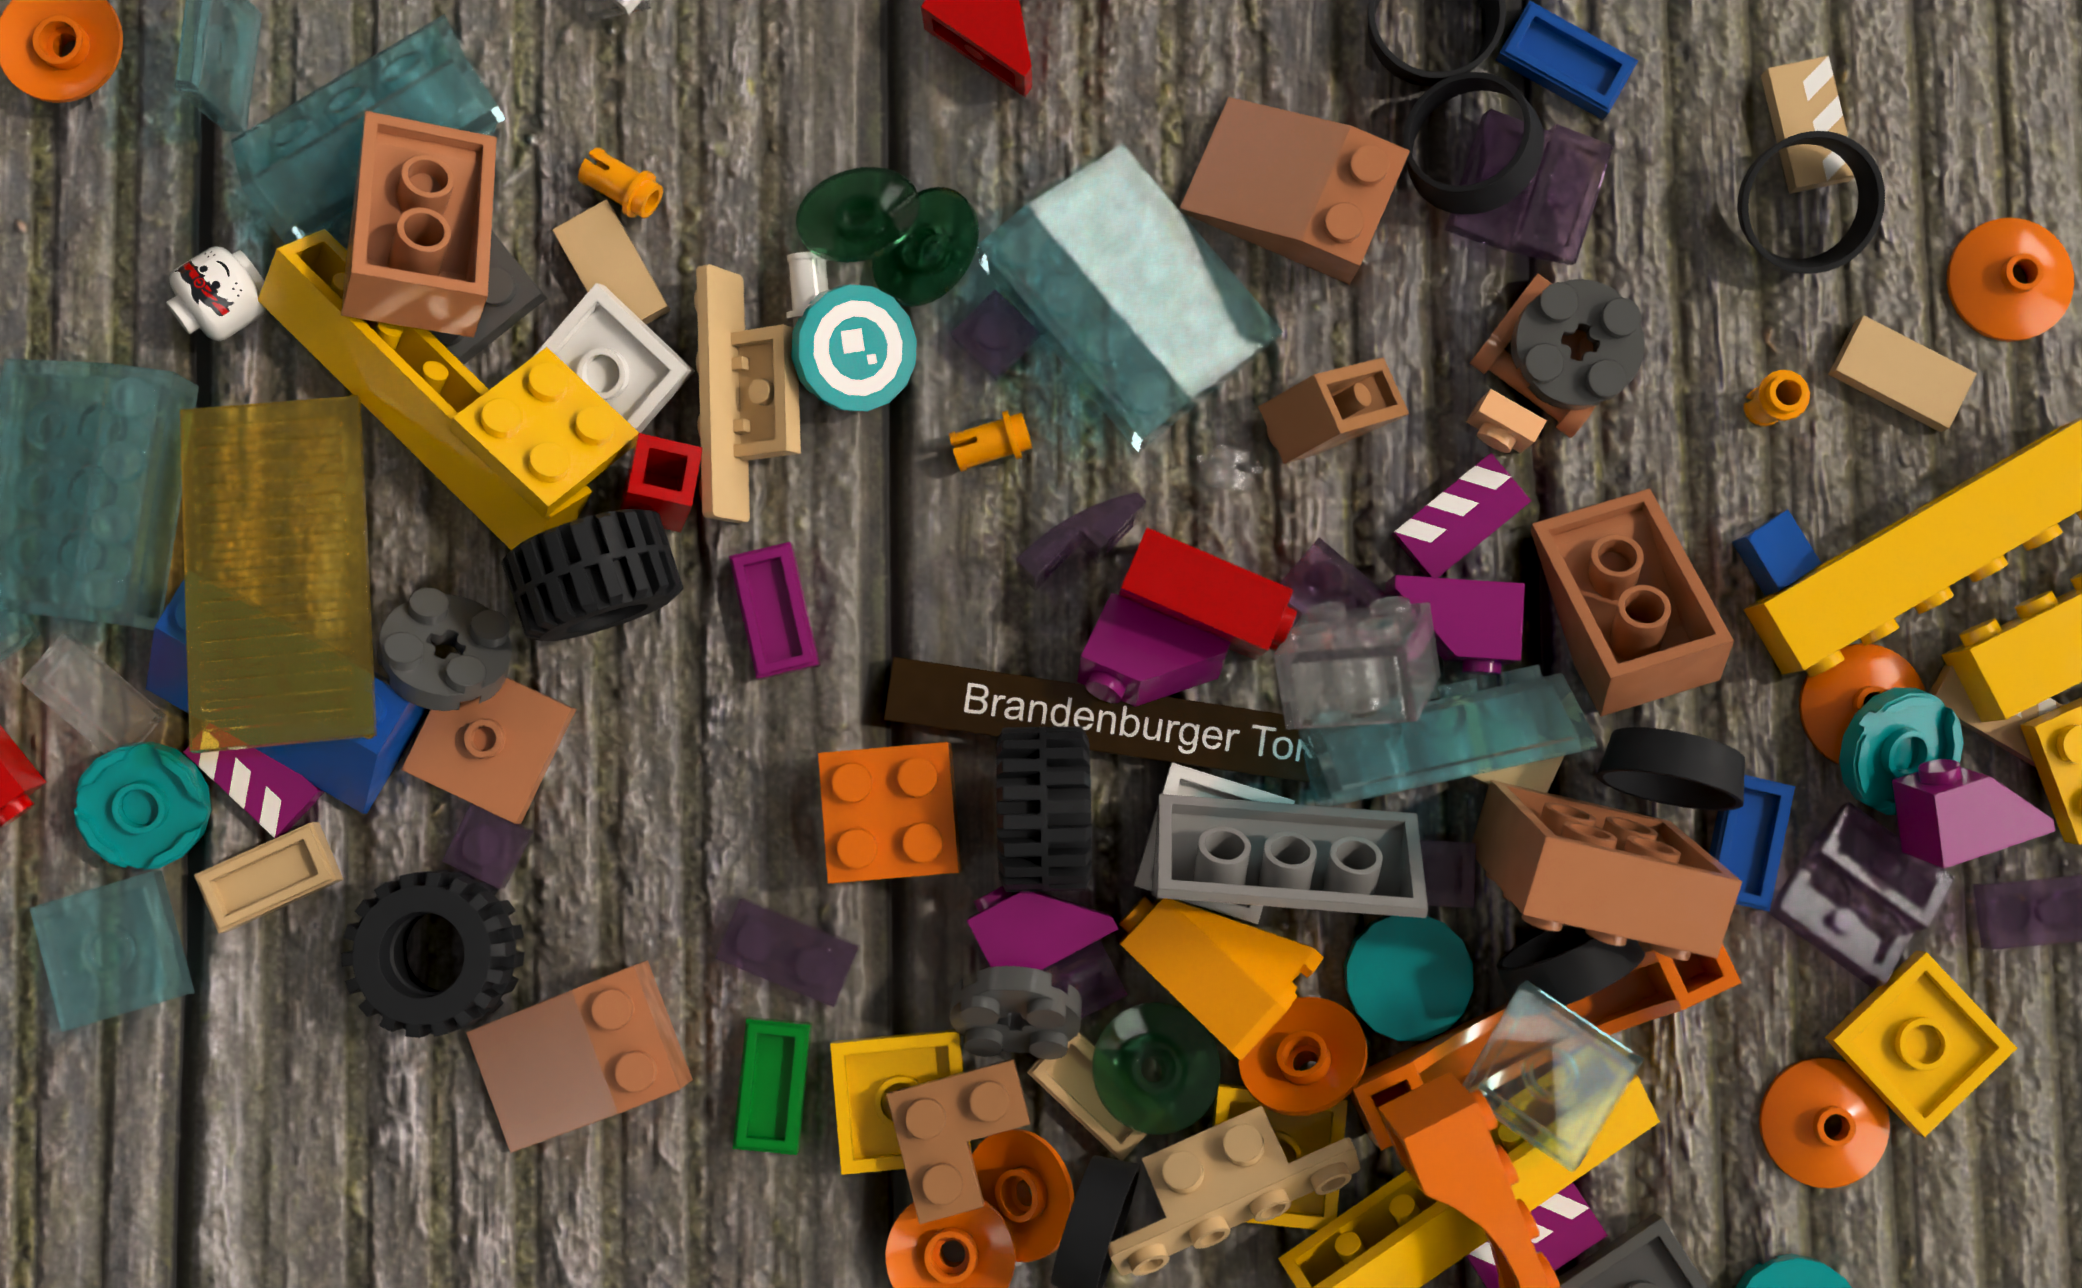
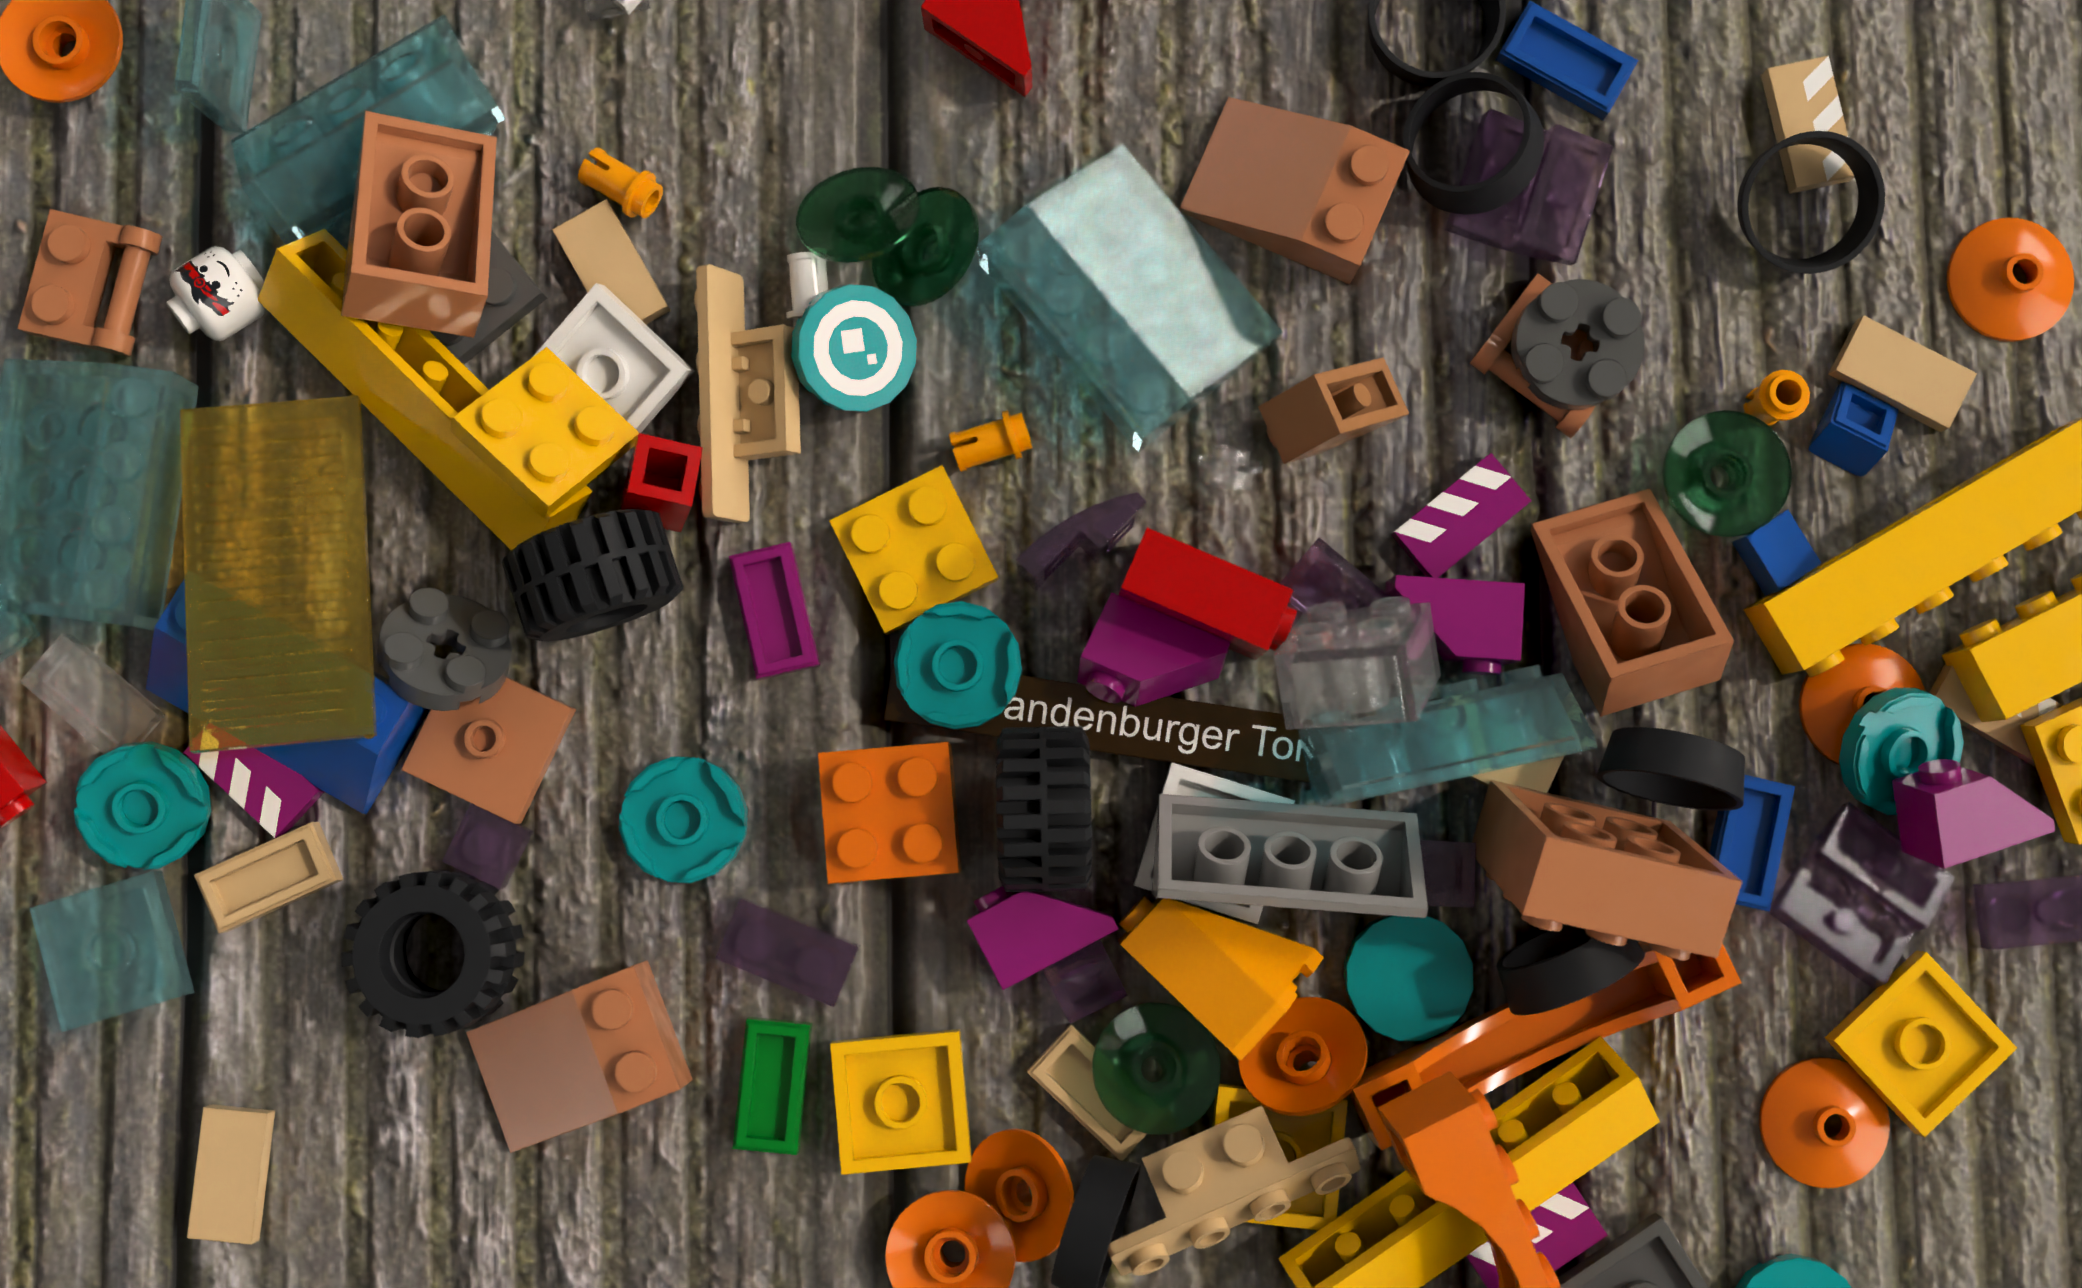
medium nougat plate [886,1058,1031,1224] -> none
dark grey plate [950,966,1082,1060] -> none
clear purple plate [951,289,1040,381] -> none
clear light blue tile [1462,980,1644,1173] -> none
light nougat plate [1466,389,1547,453] -> none
none -> nougat plate [17,209,163,357]
none -> tan tile [187,1104,275,1245]
none -> teal tile [619,757,748,883]
none -> yellow plate [829,465,999,635]
none -> teal tile [894,601,1022,730]
none -> clear green dish [1662,410,1792,537]
none -> blue slope [1809,381,1898,477]

